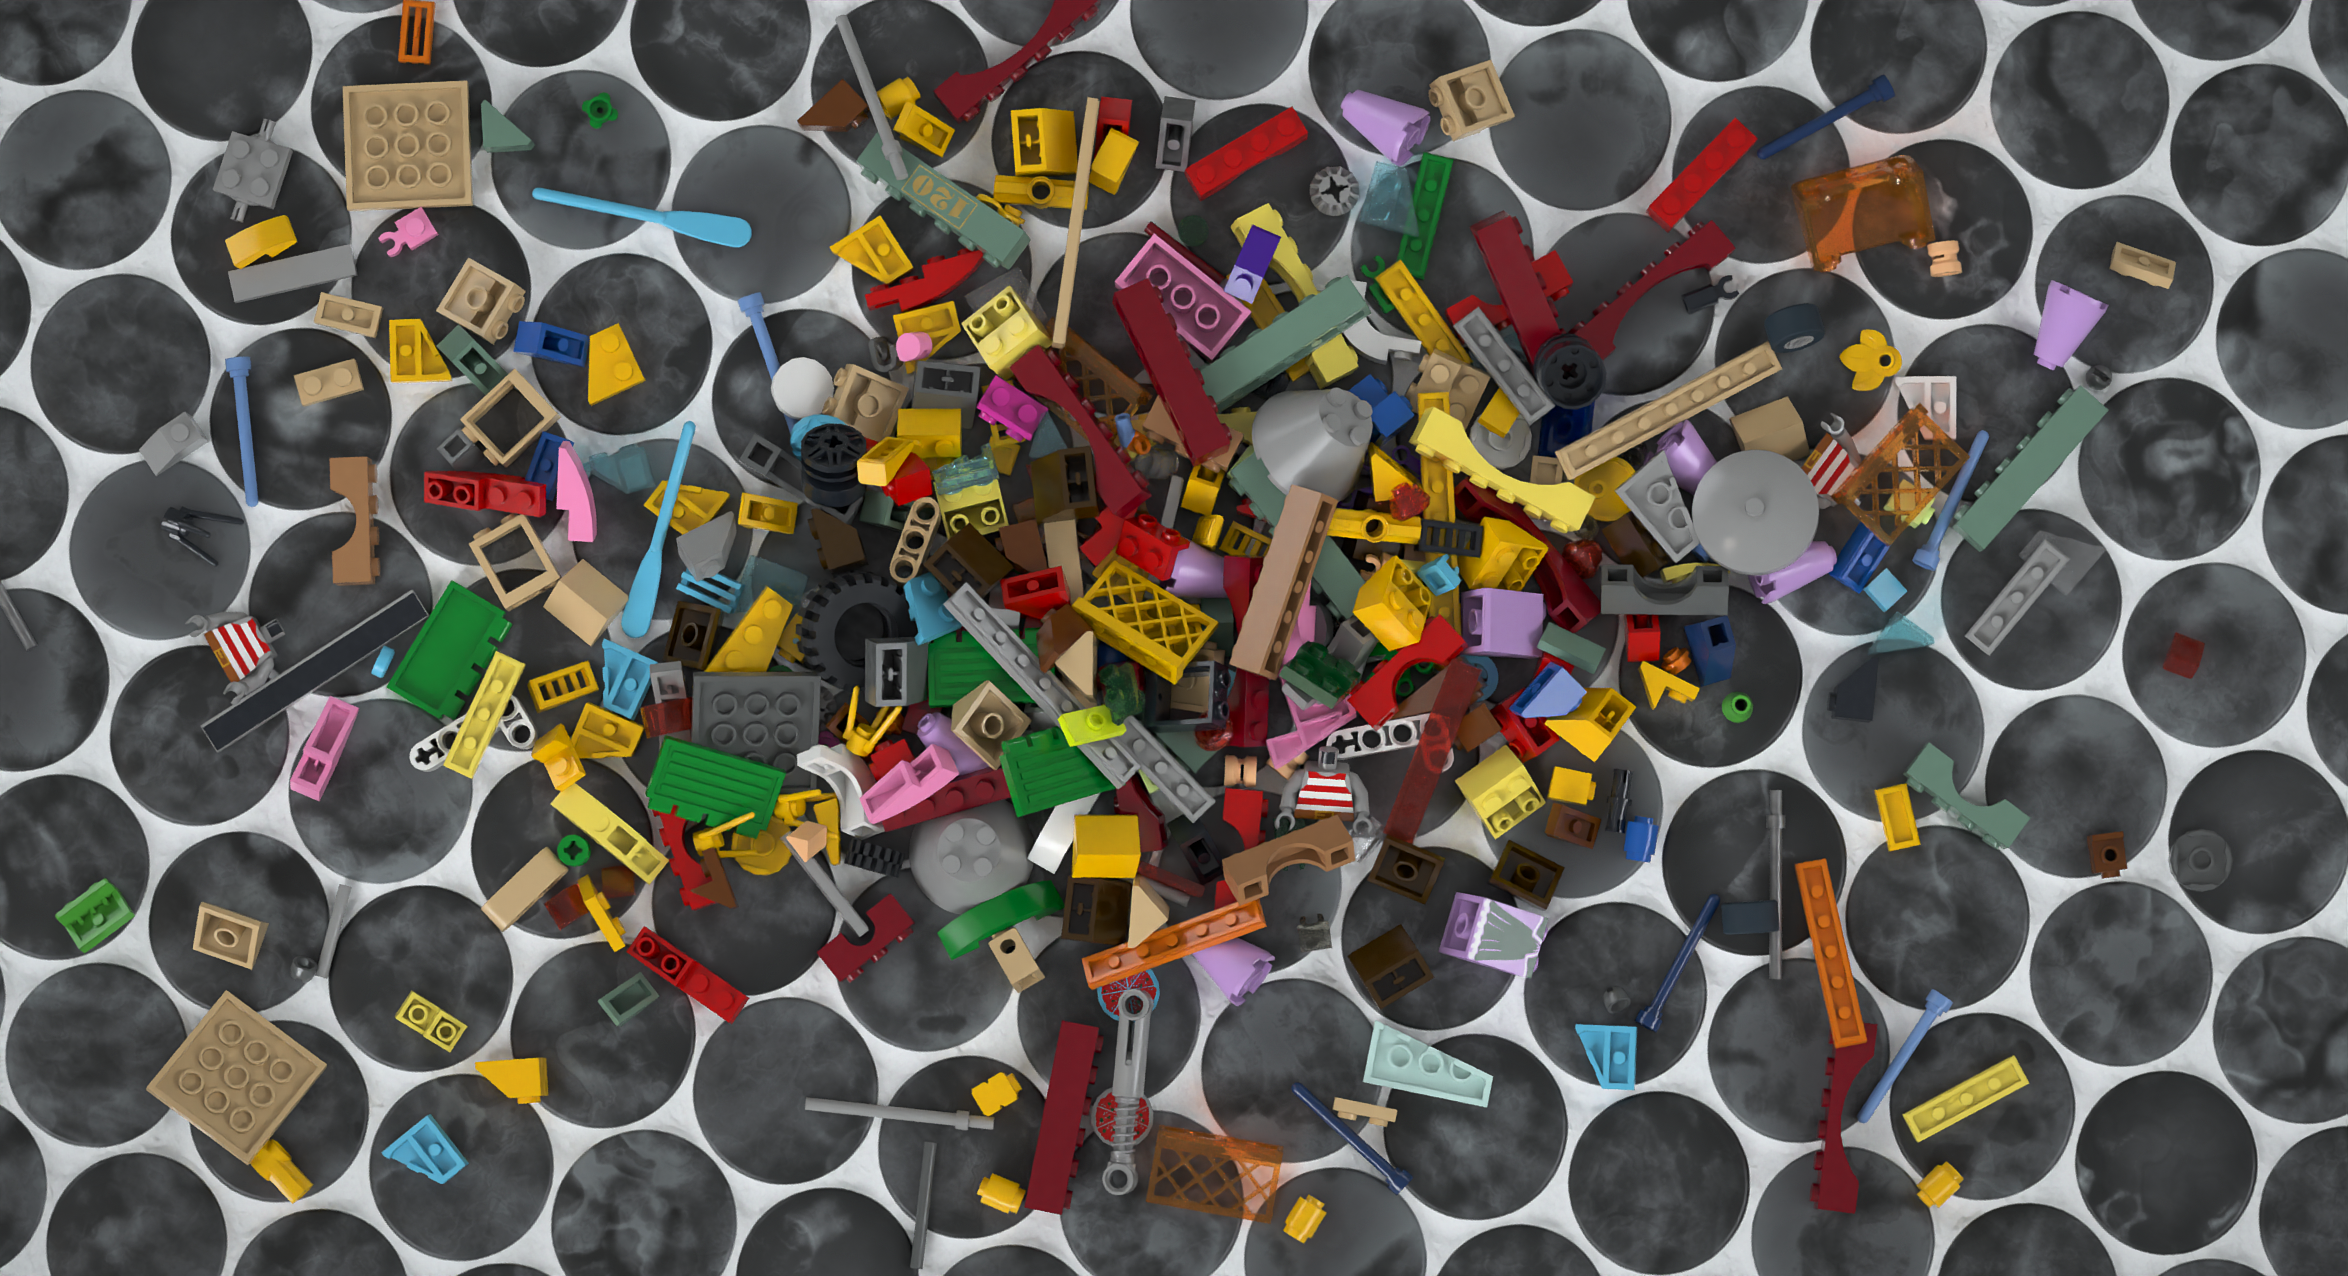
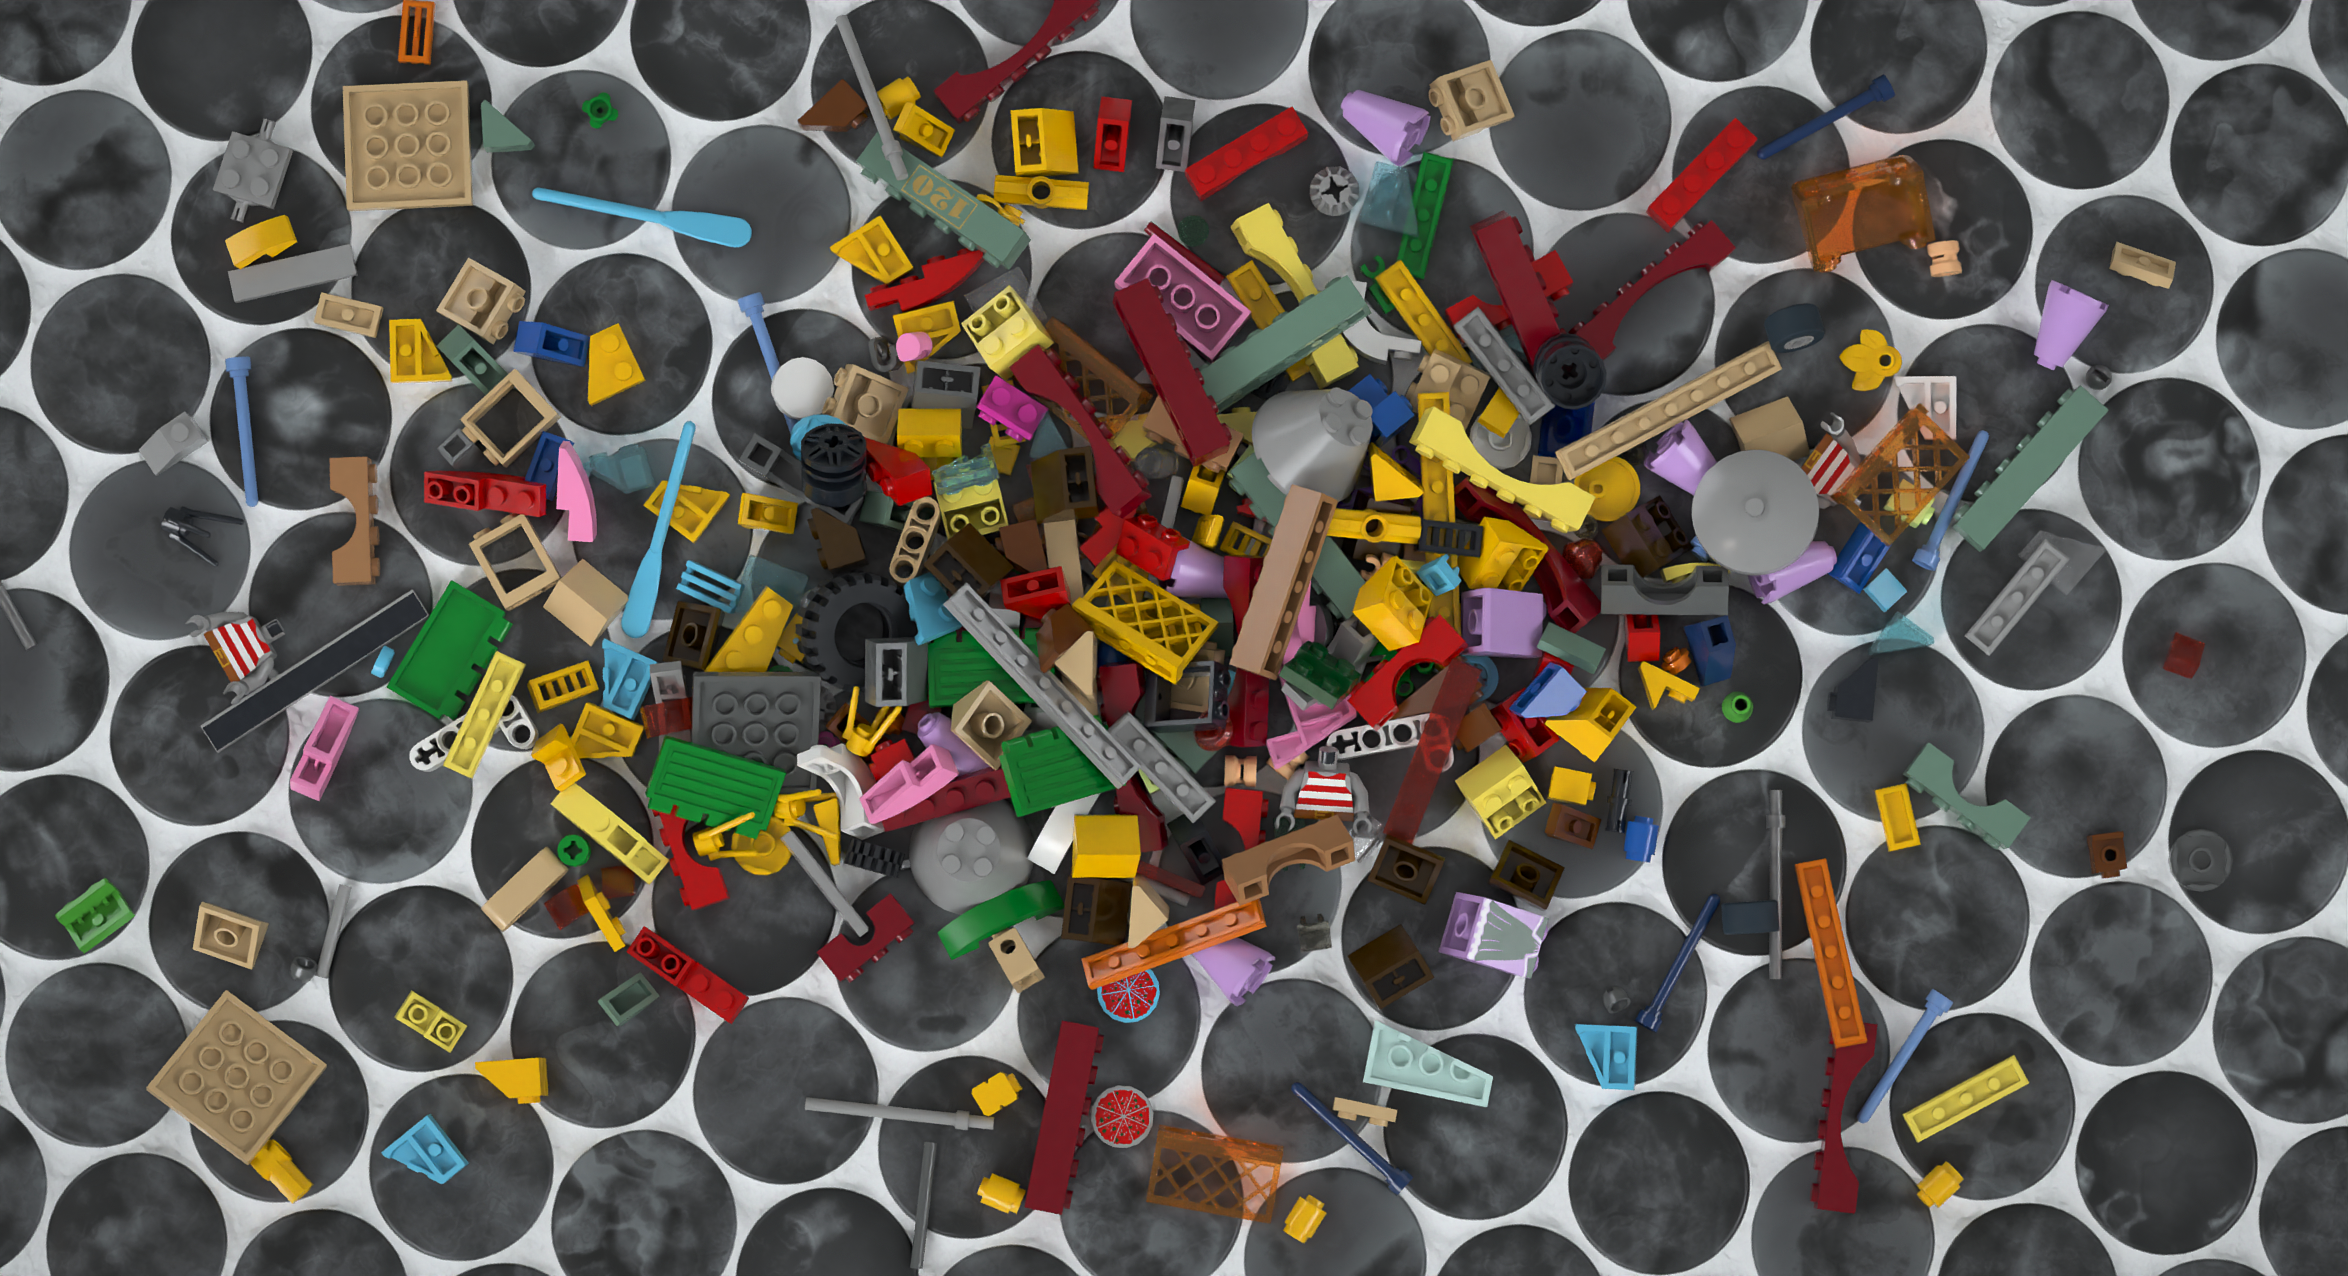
tan plate [294,358,364,407] -> none
bright pink plate [378,207,438,257] -> none
light grey slope [676,511,737,582] -> none
reddish brown slope [690,847,739,909] -> none
light nougat slope [786,821,827,862] -> none
yellow slope [857,437,914,486] -> none
tan tile [1052,97,1100,349] -> none
neon yellow plate [1057,703,1127,747] -> none
yellow slope [1088,128,1139,195] -> none
clear green hips [1098,662,1146,726] -> none
light grey piece [1102,989,1154,1195] -> none
arm [1114,413,1151,455] -> none
dark purple slope [1224,224,1281,304] -> none
clear red cone [1389,481,1430,522] -> none
light grey wing [1614,450,1700,563] -> none
black bar [1681,275,1739,315] -> none

